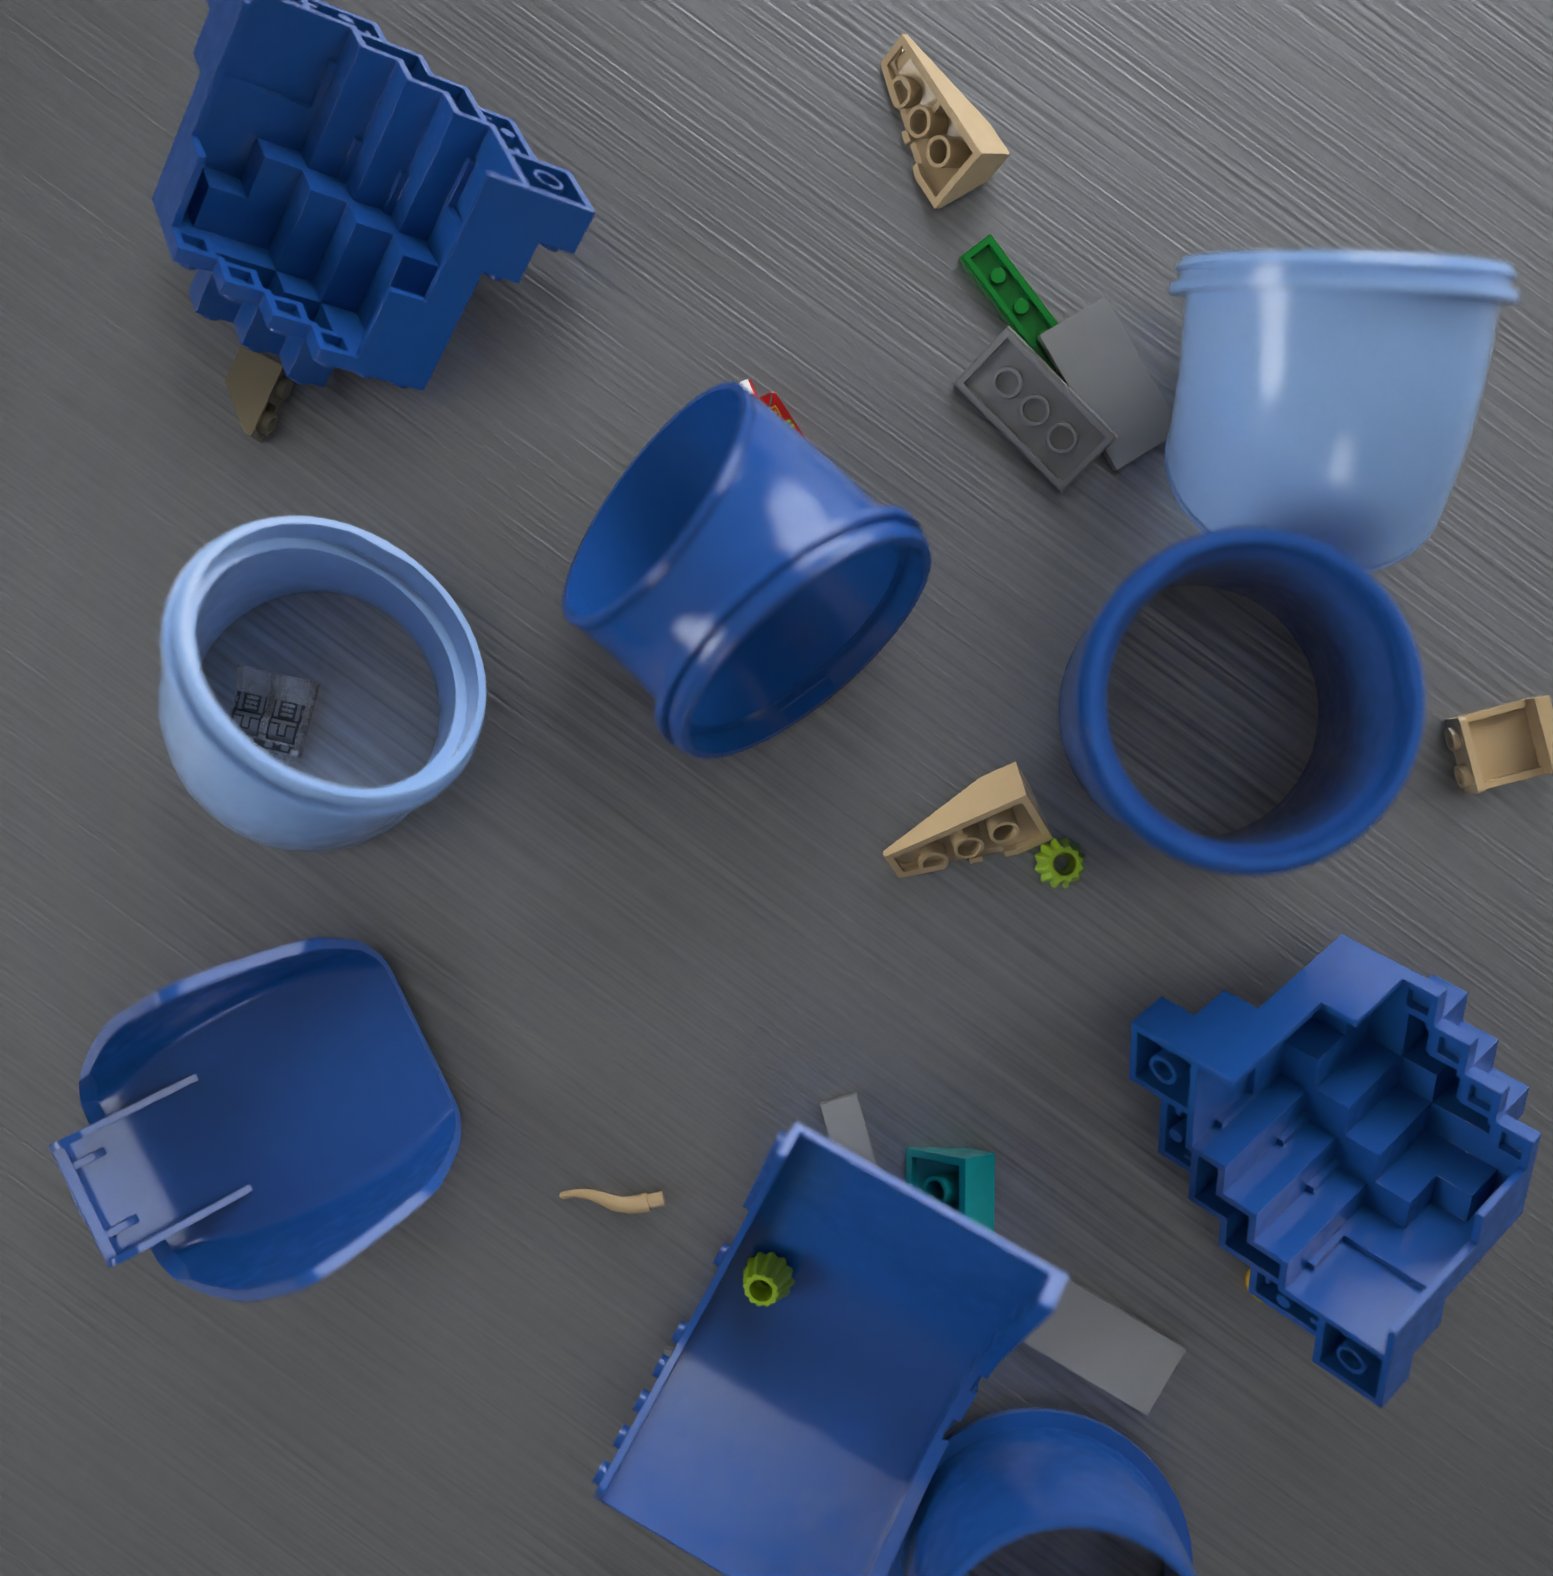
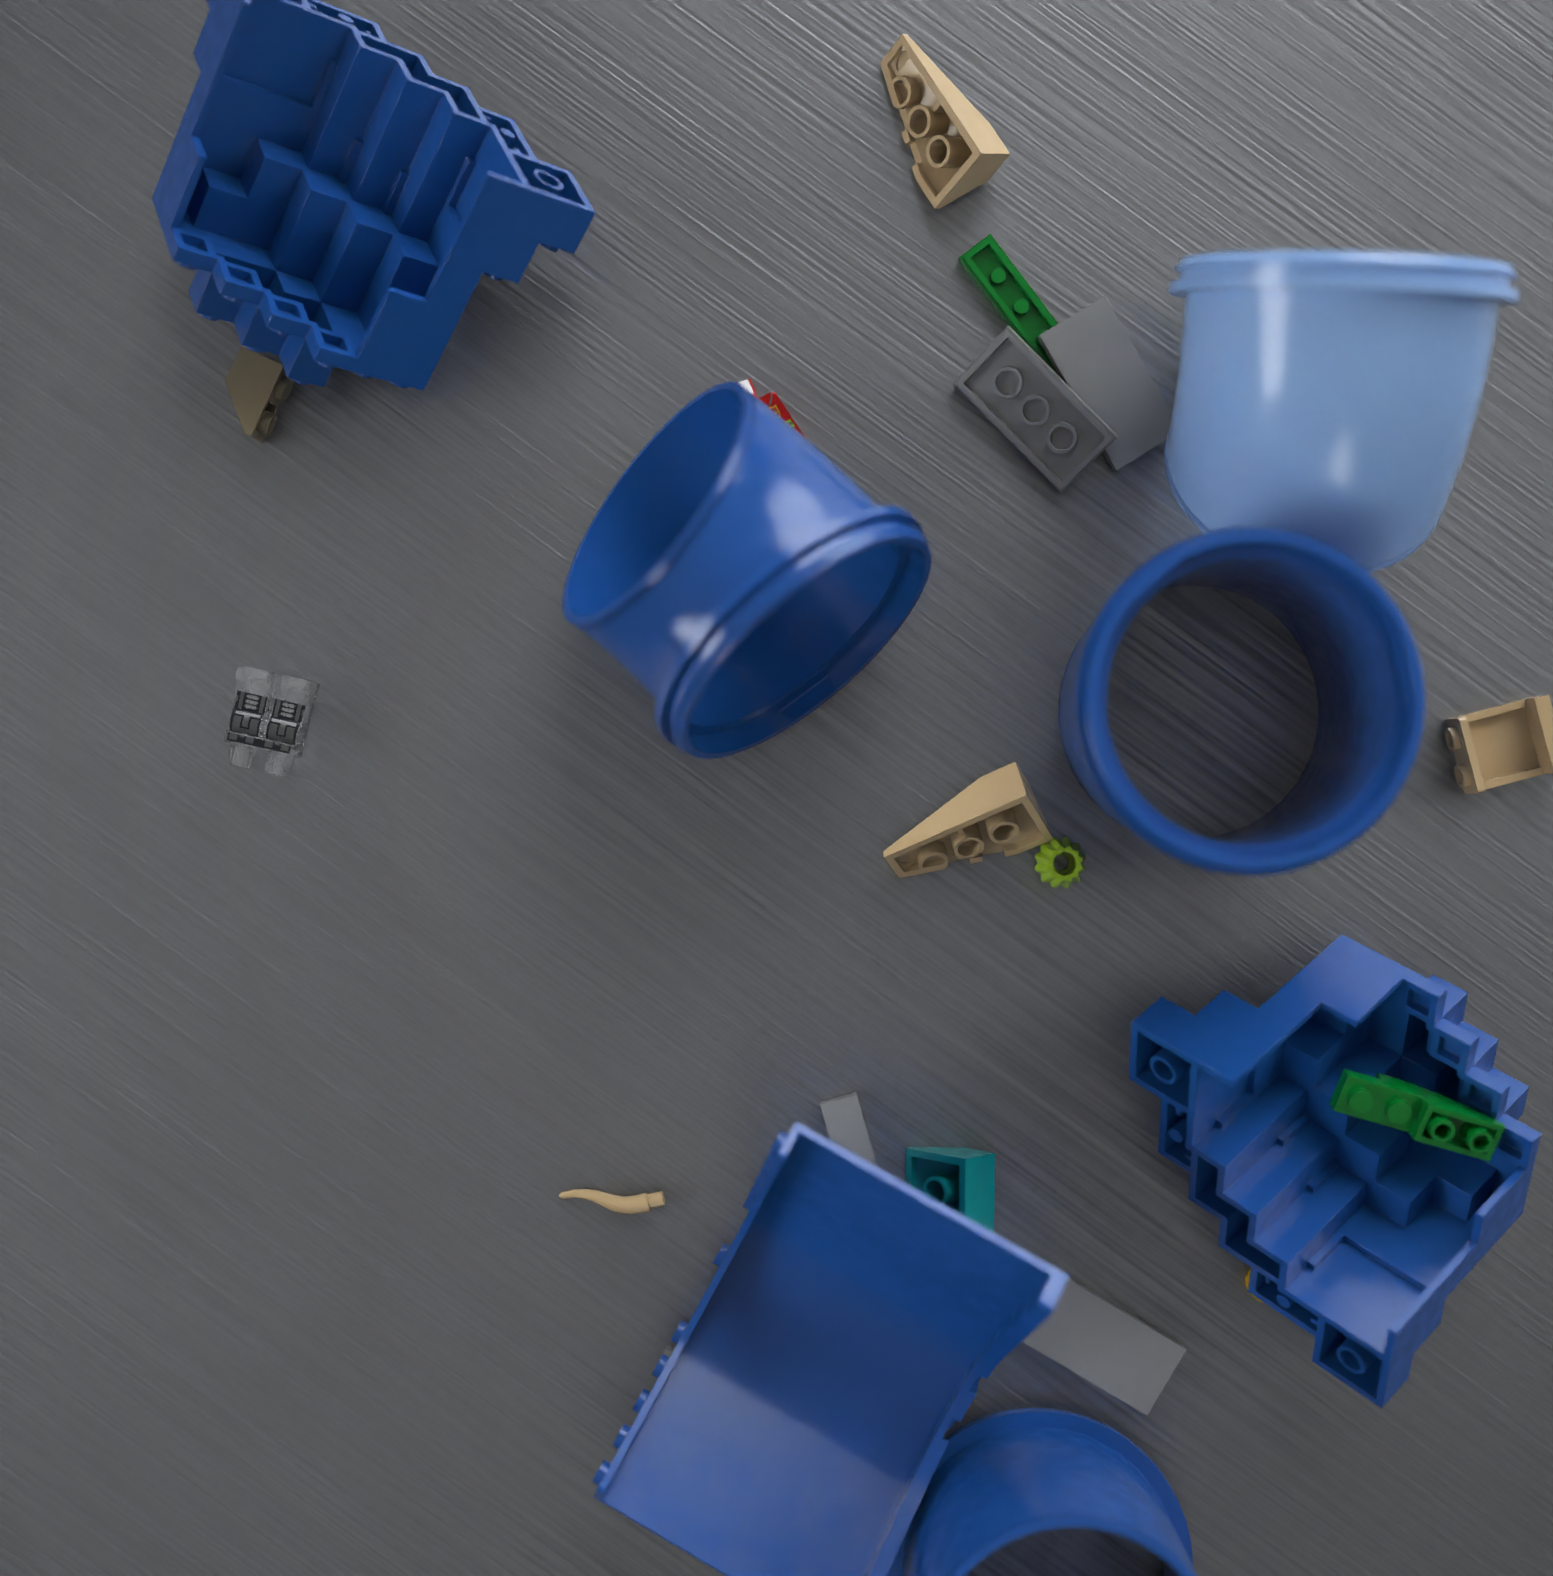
blue windscreen [48,937,462,1301] -> none
light blue piece [158,516,486,852] -> none
lime piece [742,1252,795,1307] -> none
none -> green slope [1329,1069,1505,1162]

